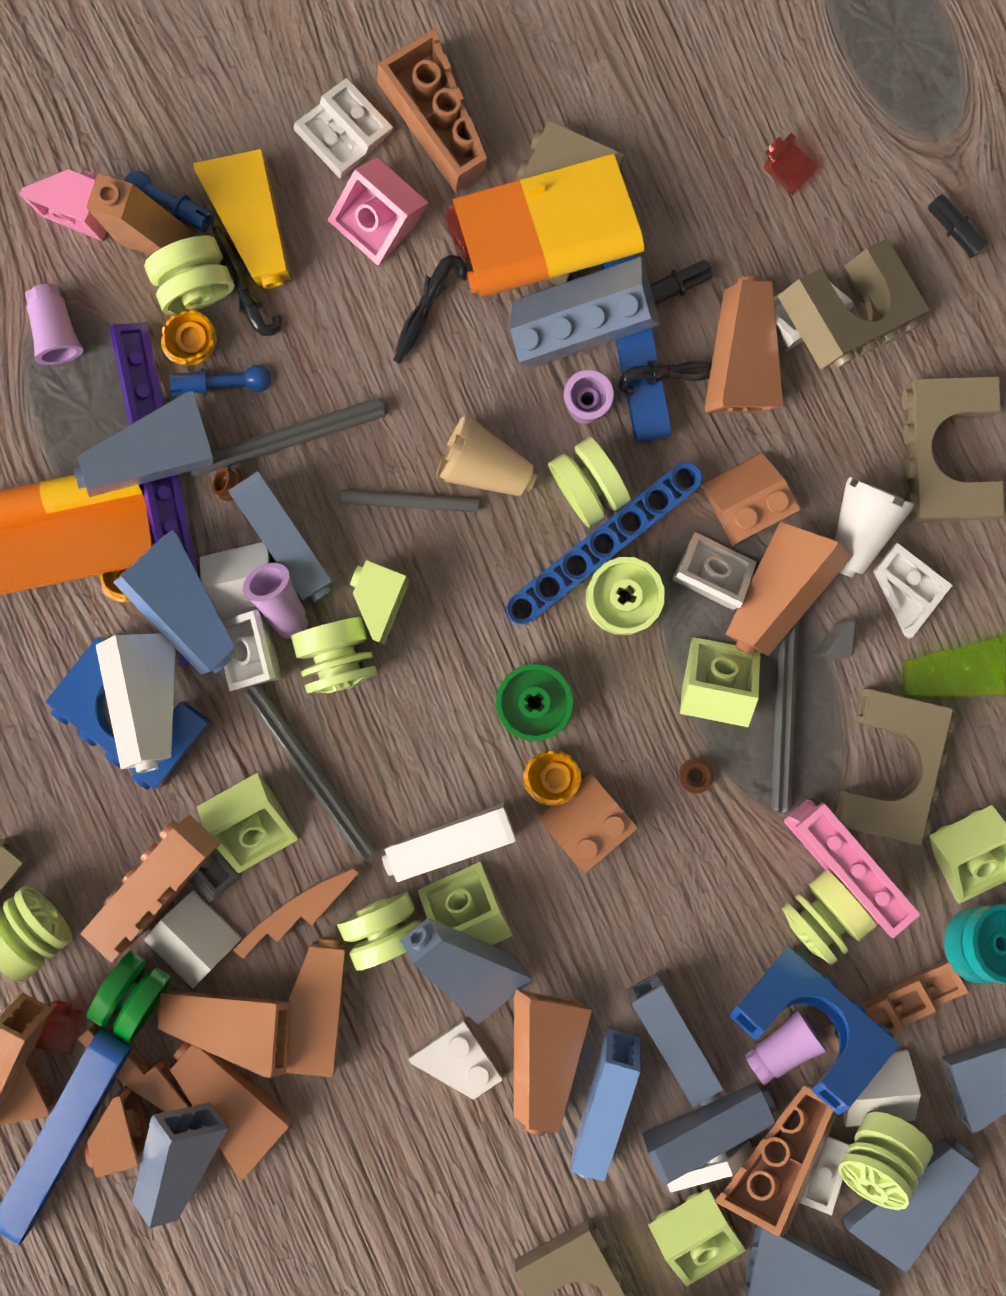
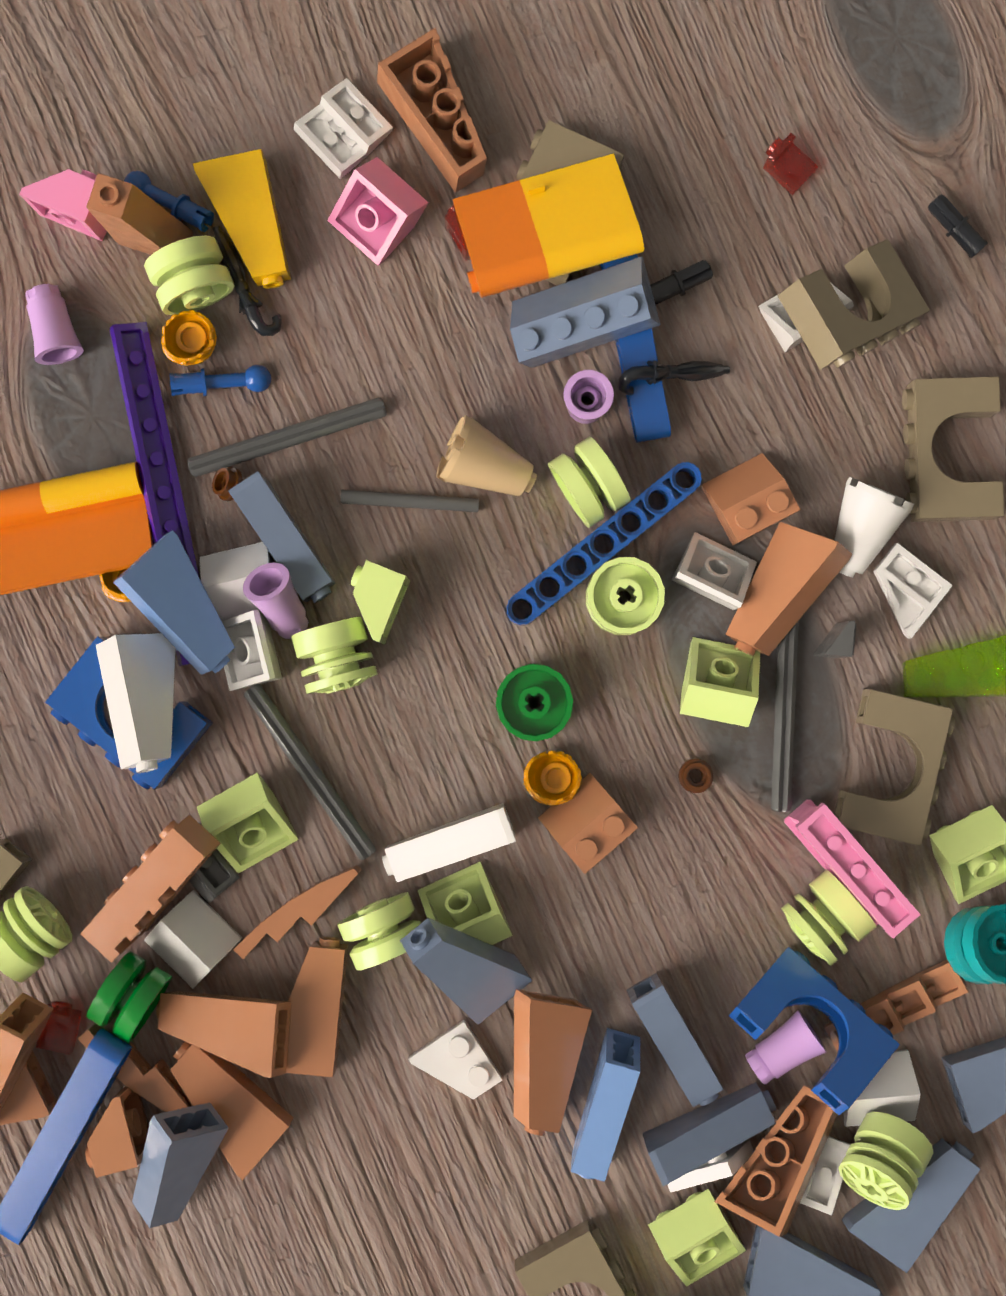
sand blue slope [73,391,213,497] -> none
black piece [393,254,467,364] -> none
nougat slope [705,276,783,413] -> none

